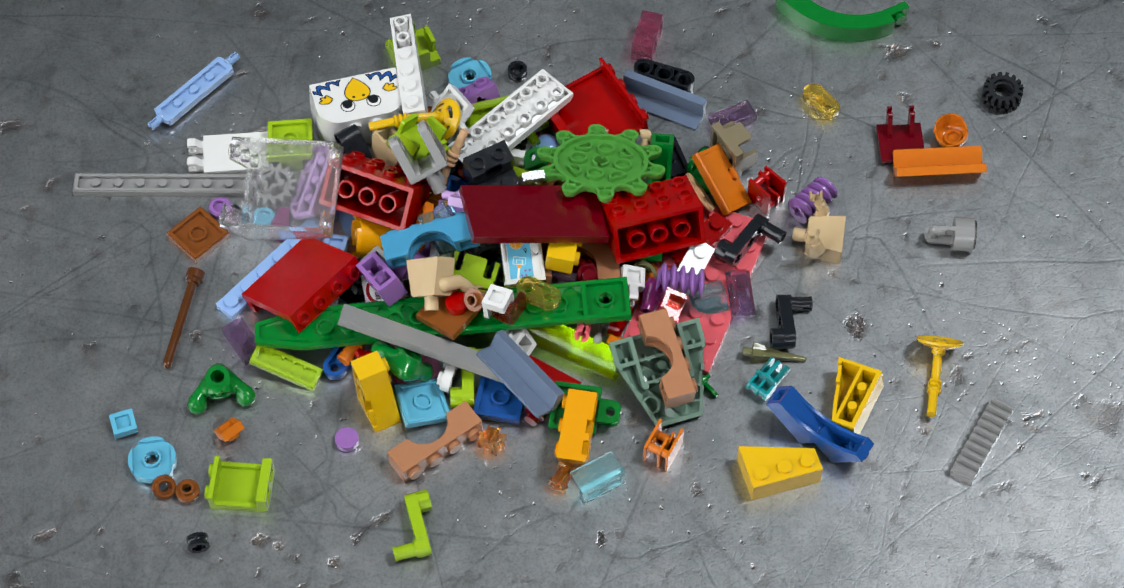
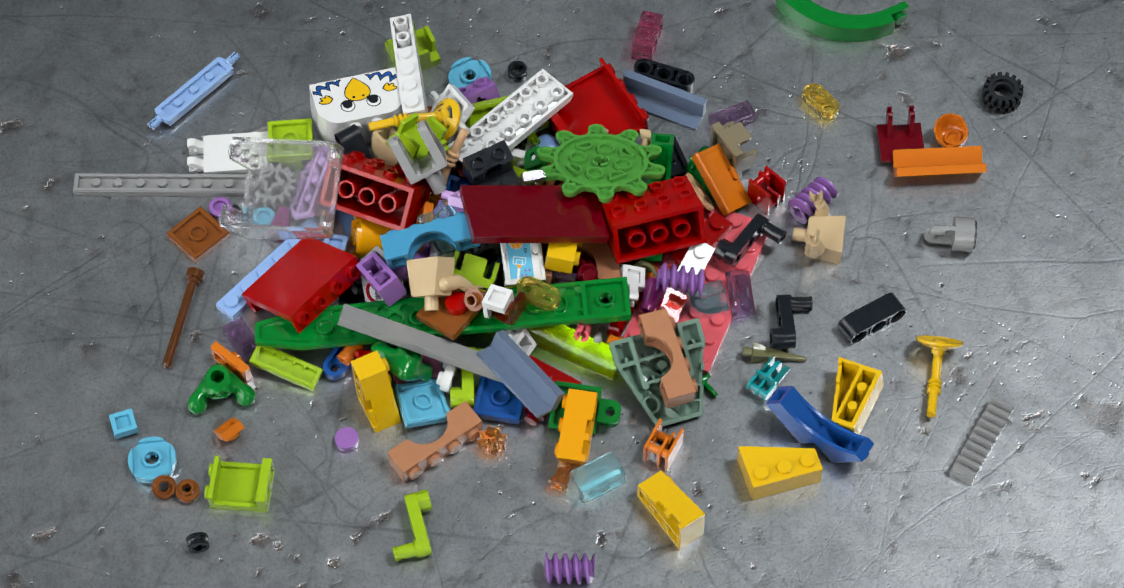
none -> orange plate [210,341,253,383]
none -> medium lavender piece [545,553,595,585]
none -> yellow wedge [637,471,705,550]
none -> black beam [838,292,907,344]

